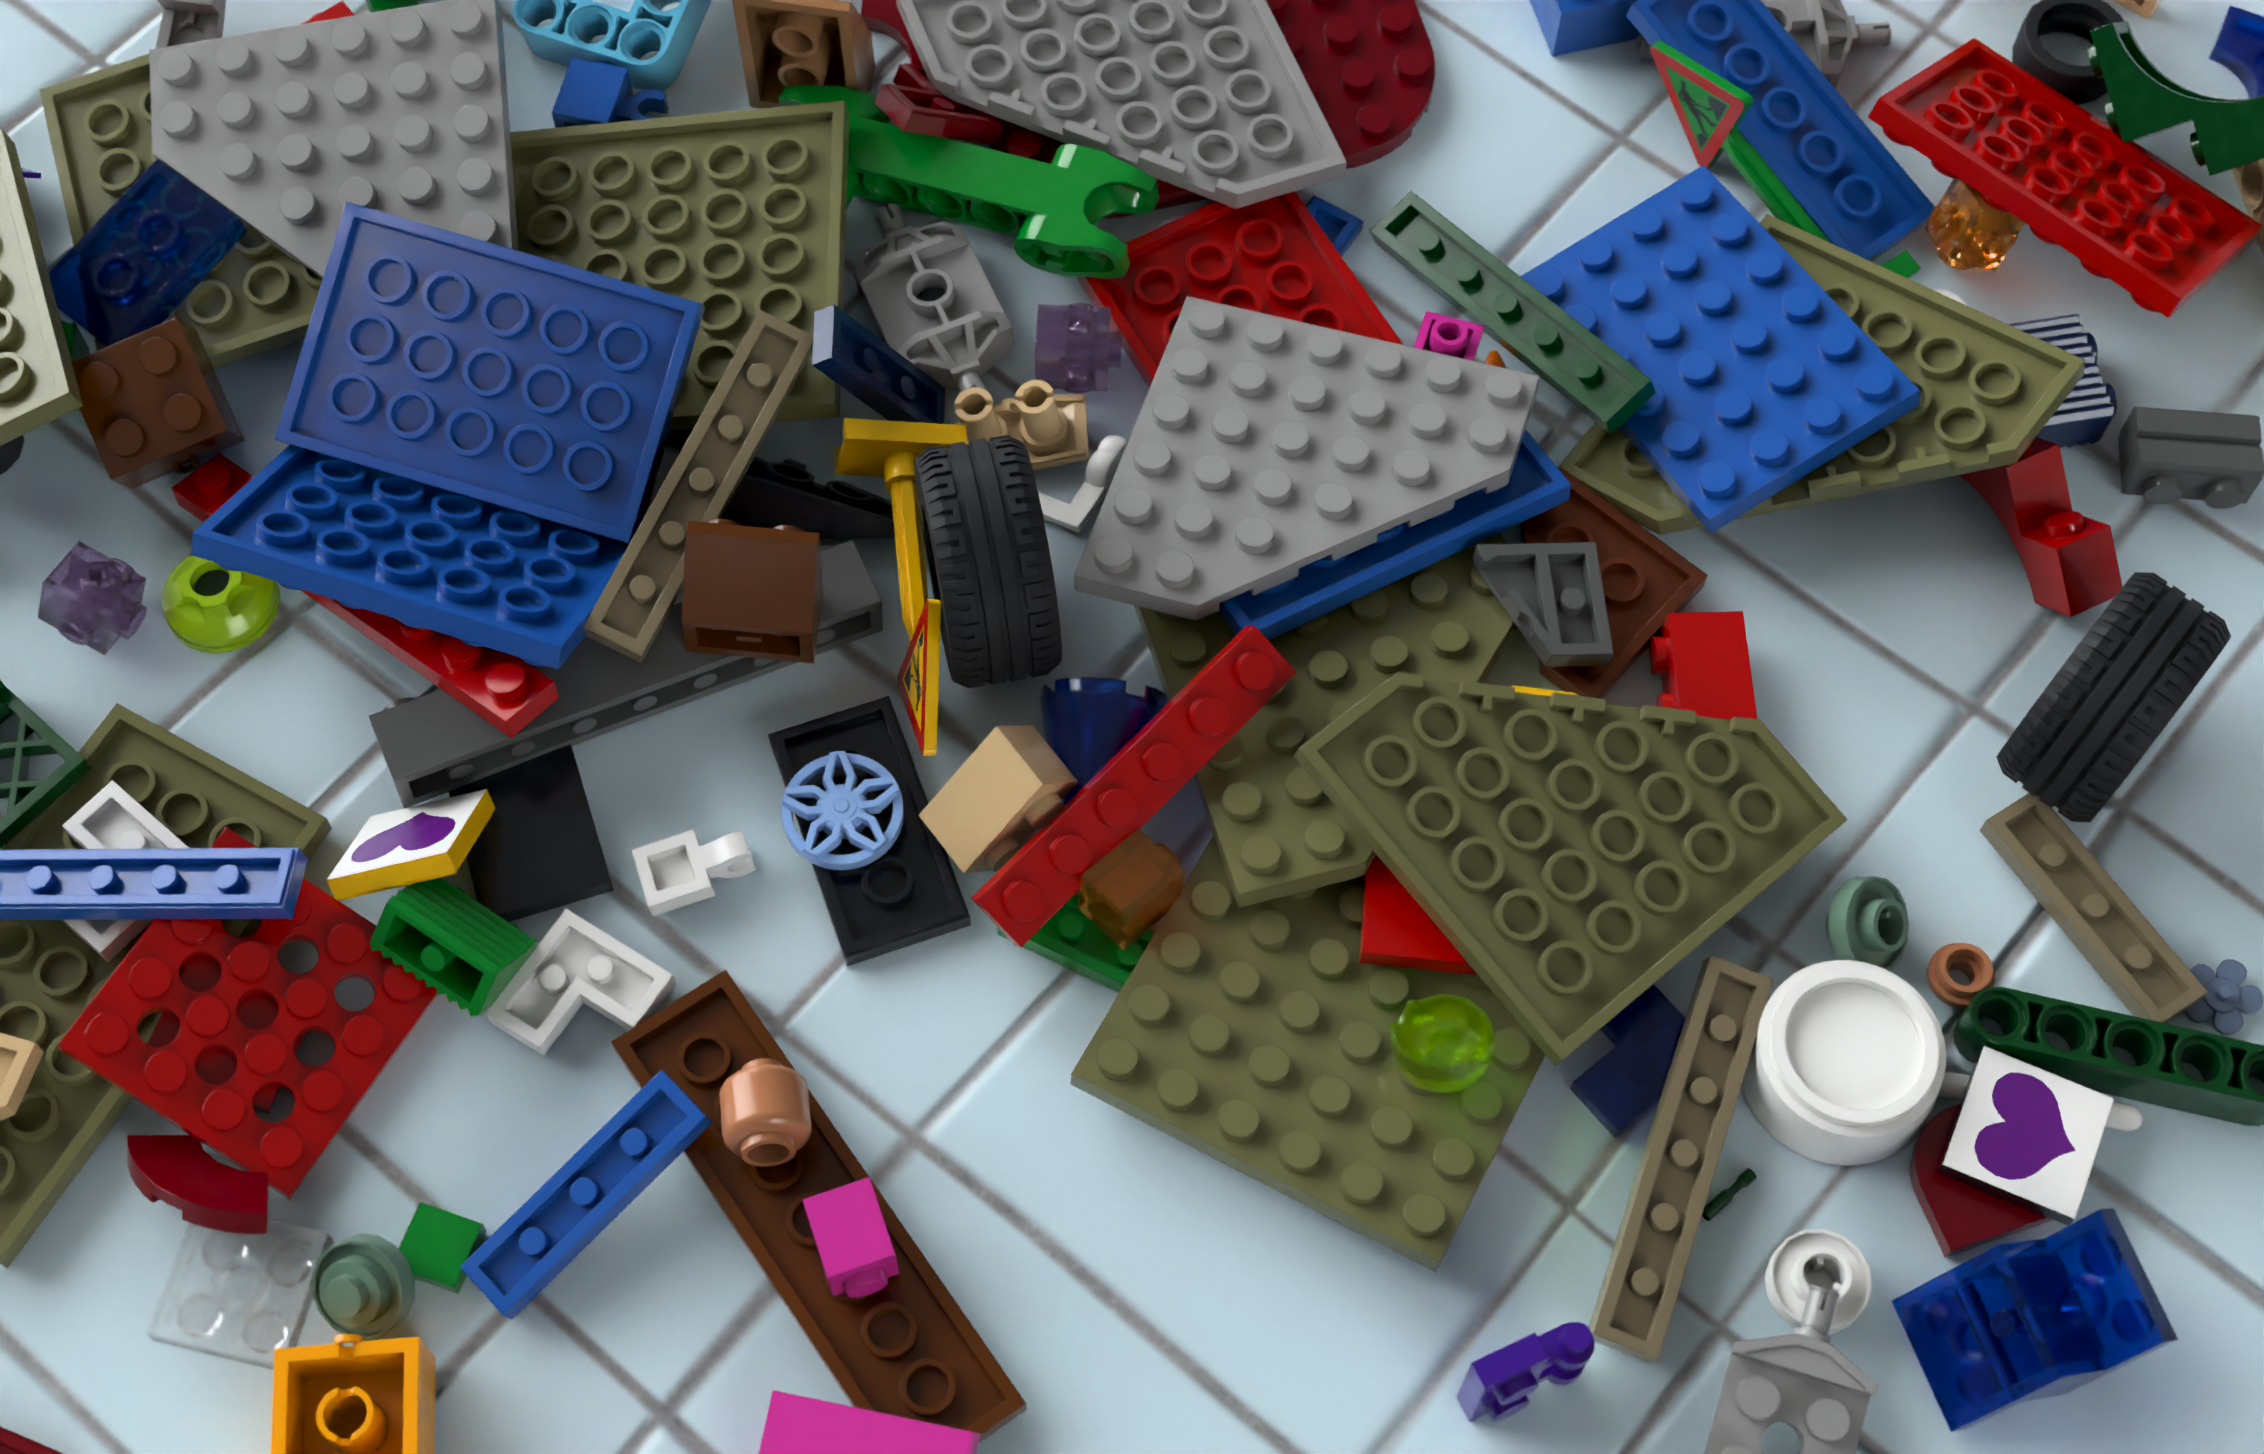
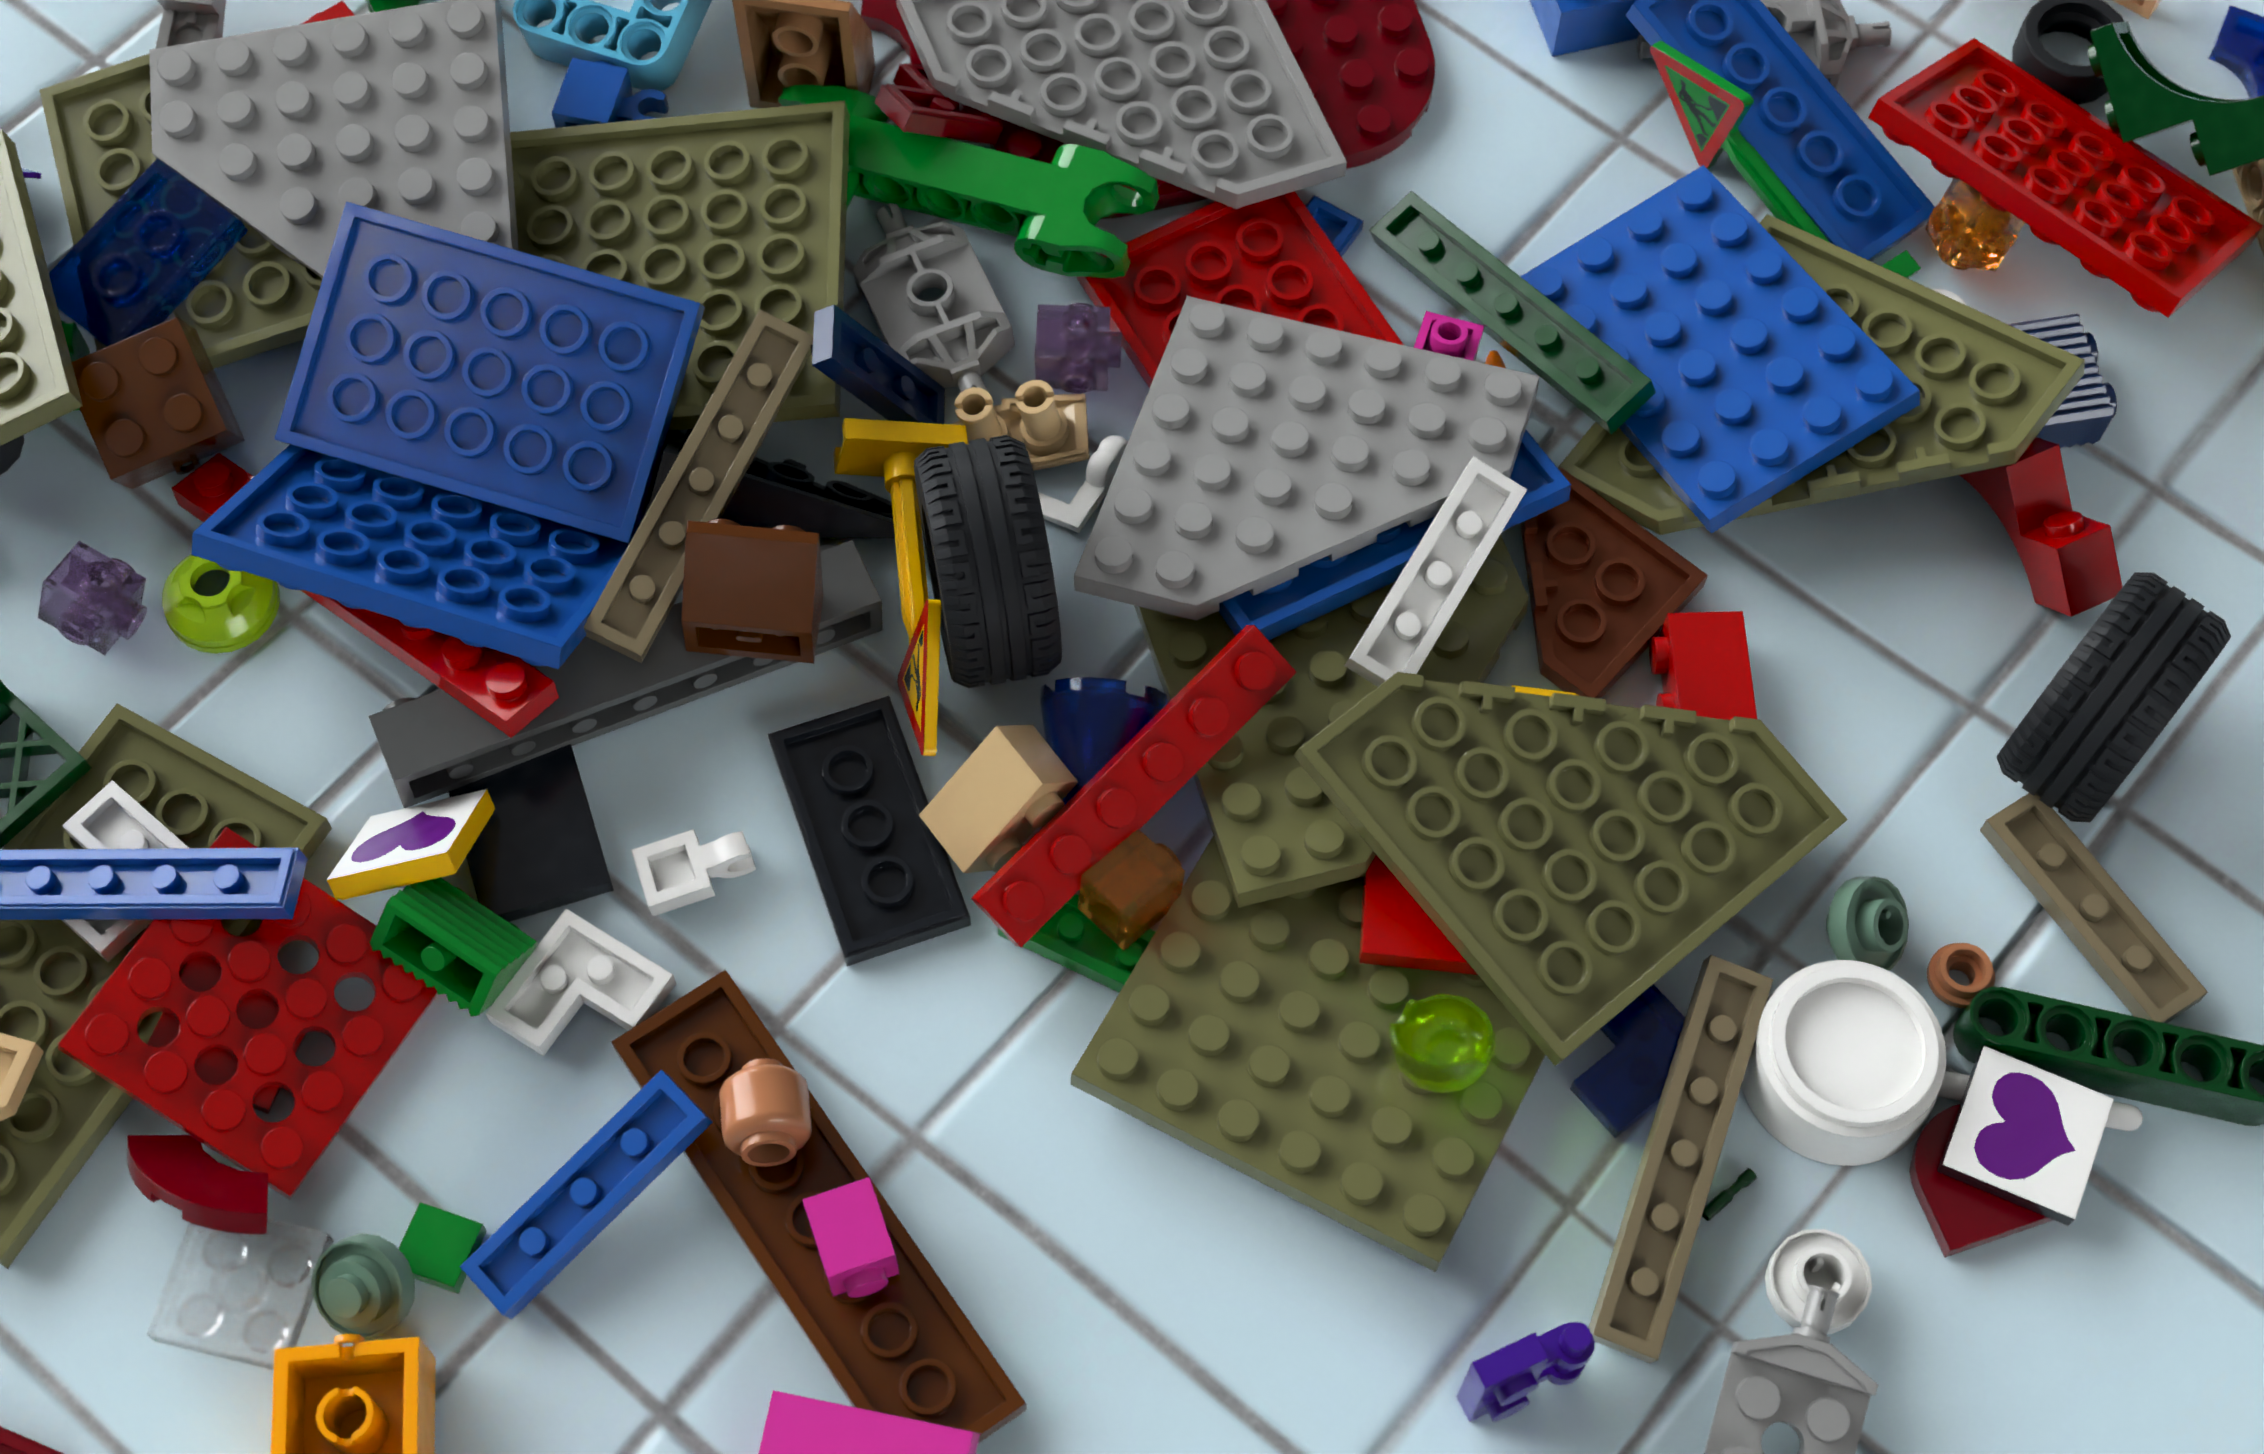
light blue wheel [781,751,904,870] -> none
dark grey wing [1472,542,1614,667] -> none
clear blue bracket [1892,1208,2178,1432] -> none
dark grey brick [2118,406,2264,509] -> none
sand blue plant [2185,959,2263,1035] -> none
none -> white plate [1345,456,1527,686]

